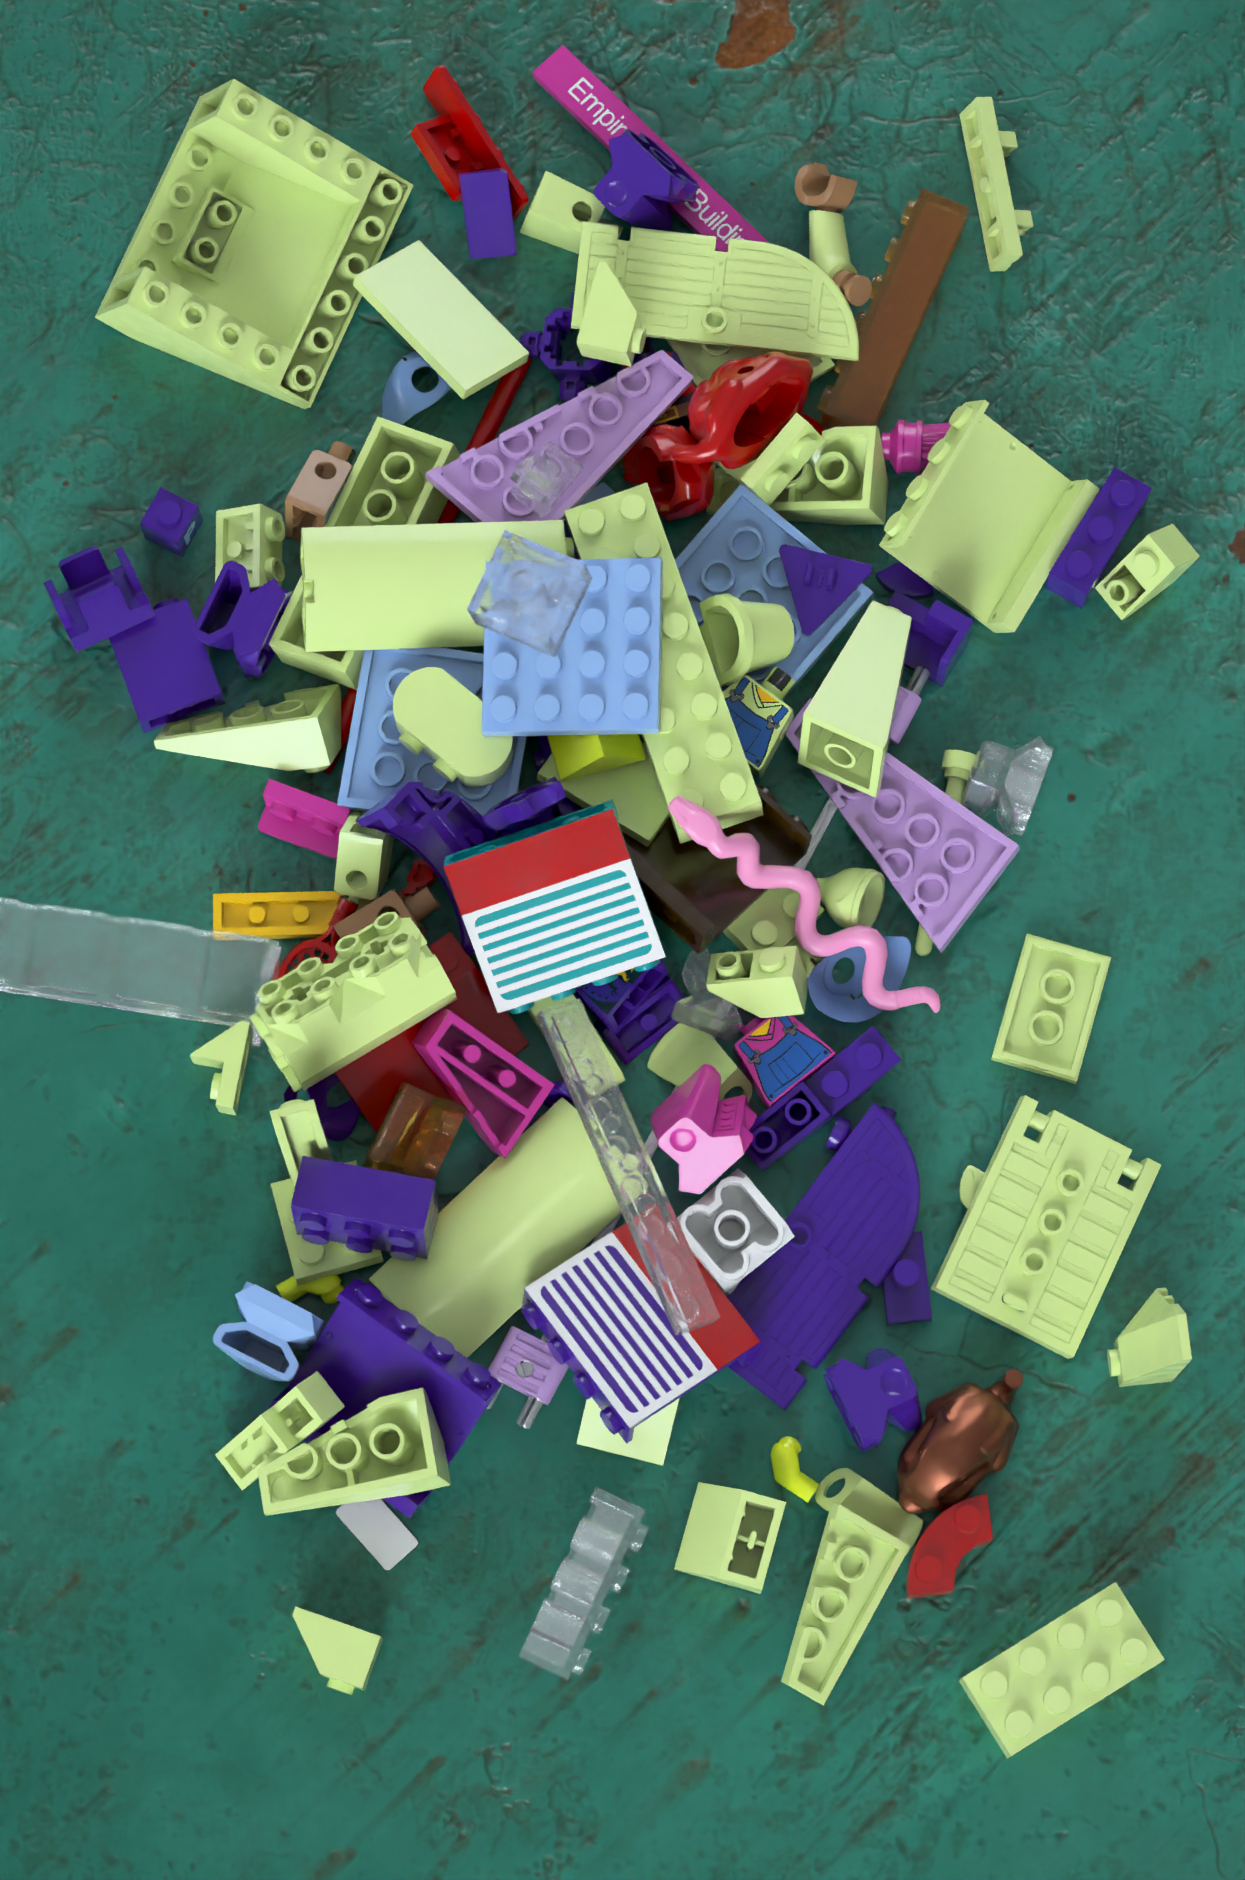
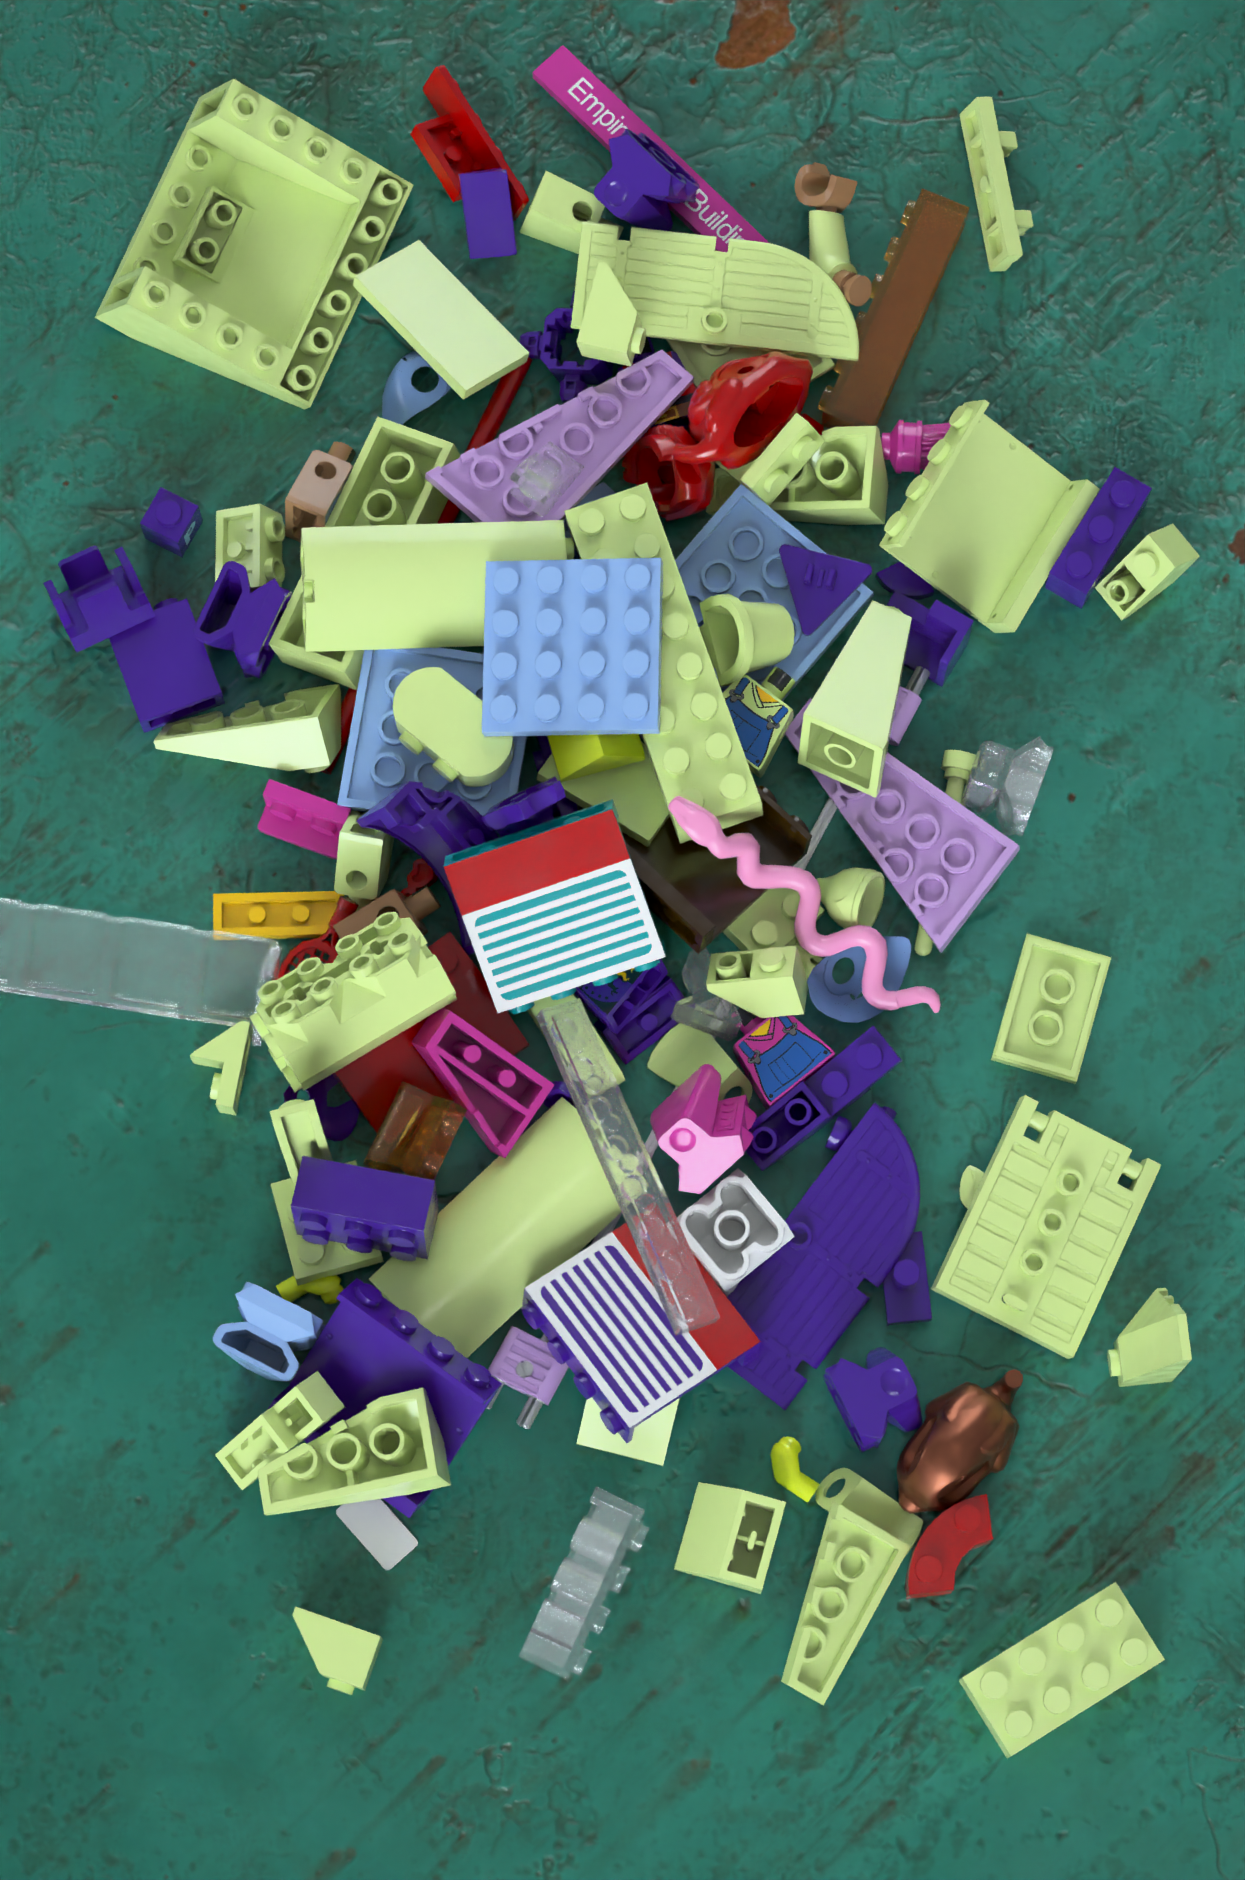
clear brick [467,530,593,657] -> none

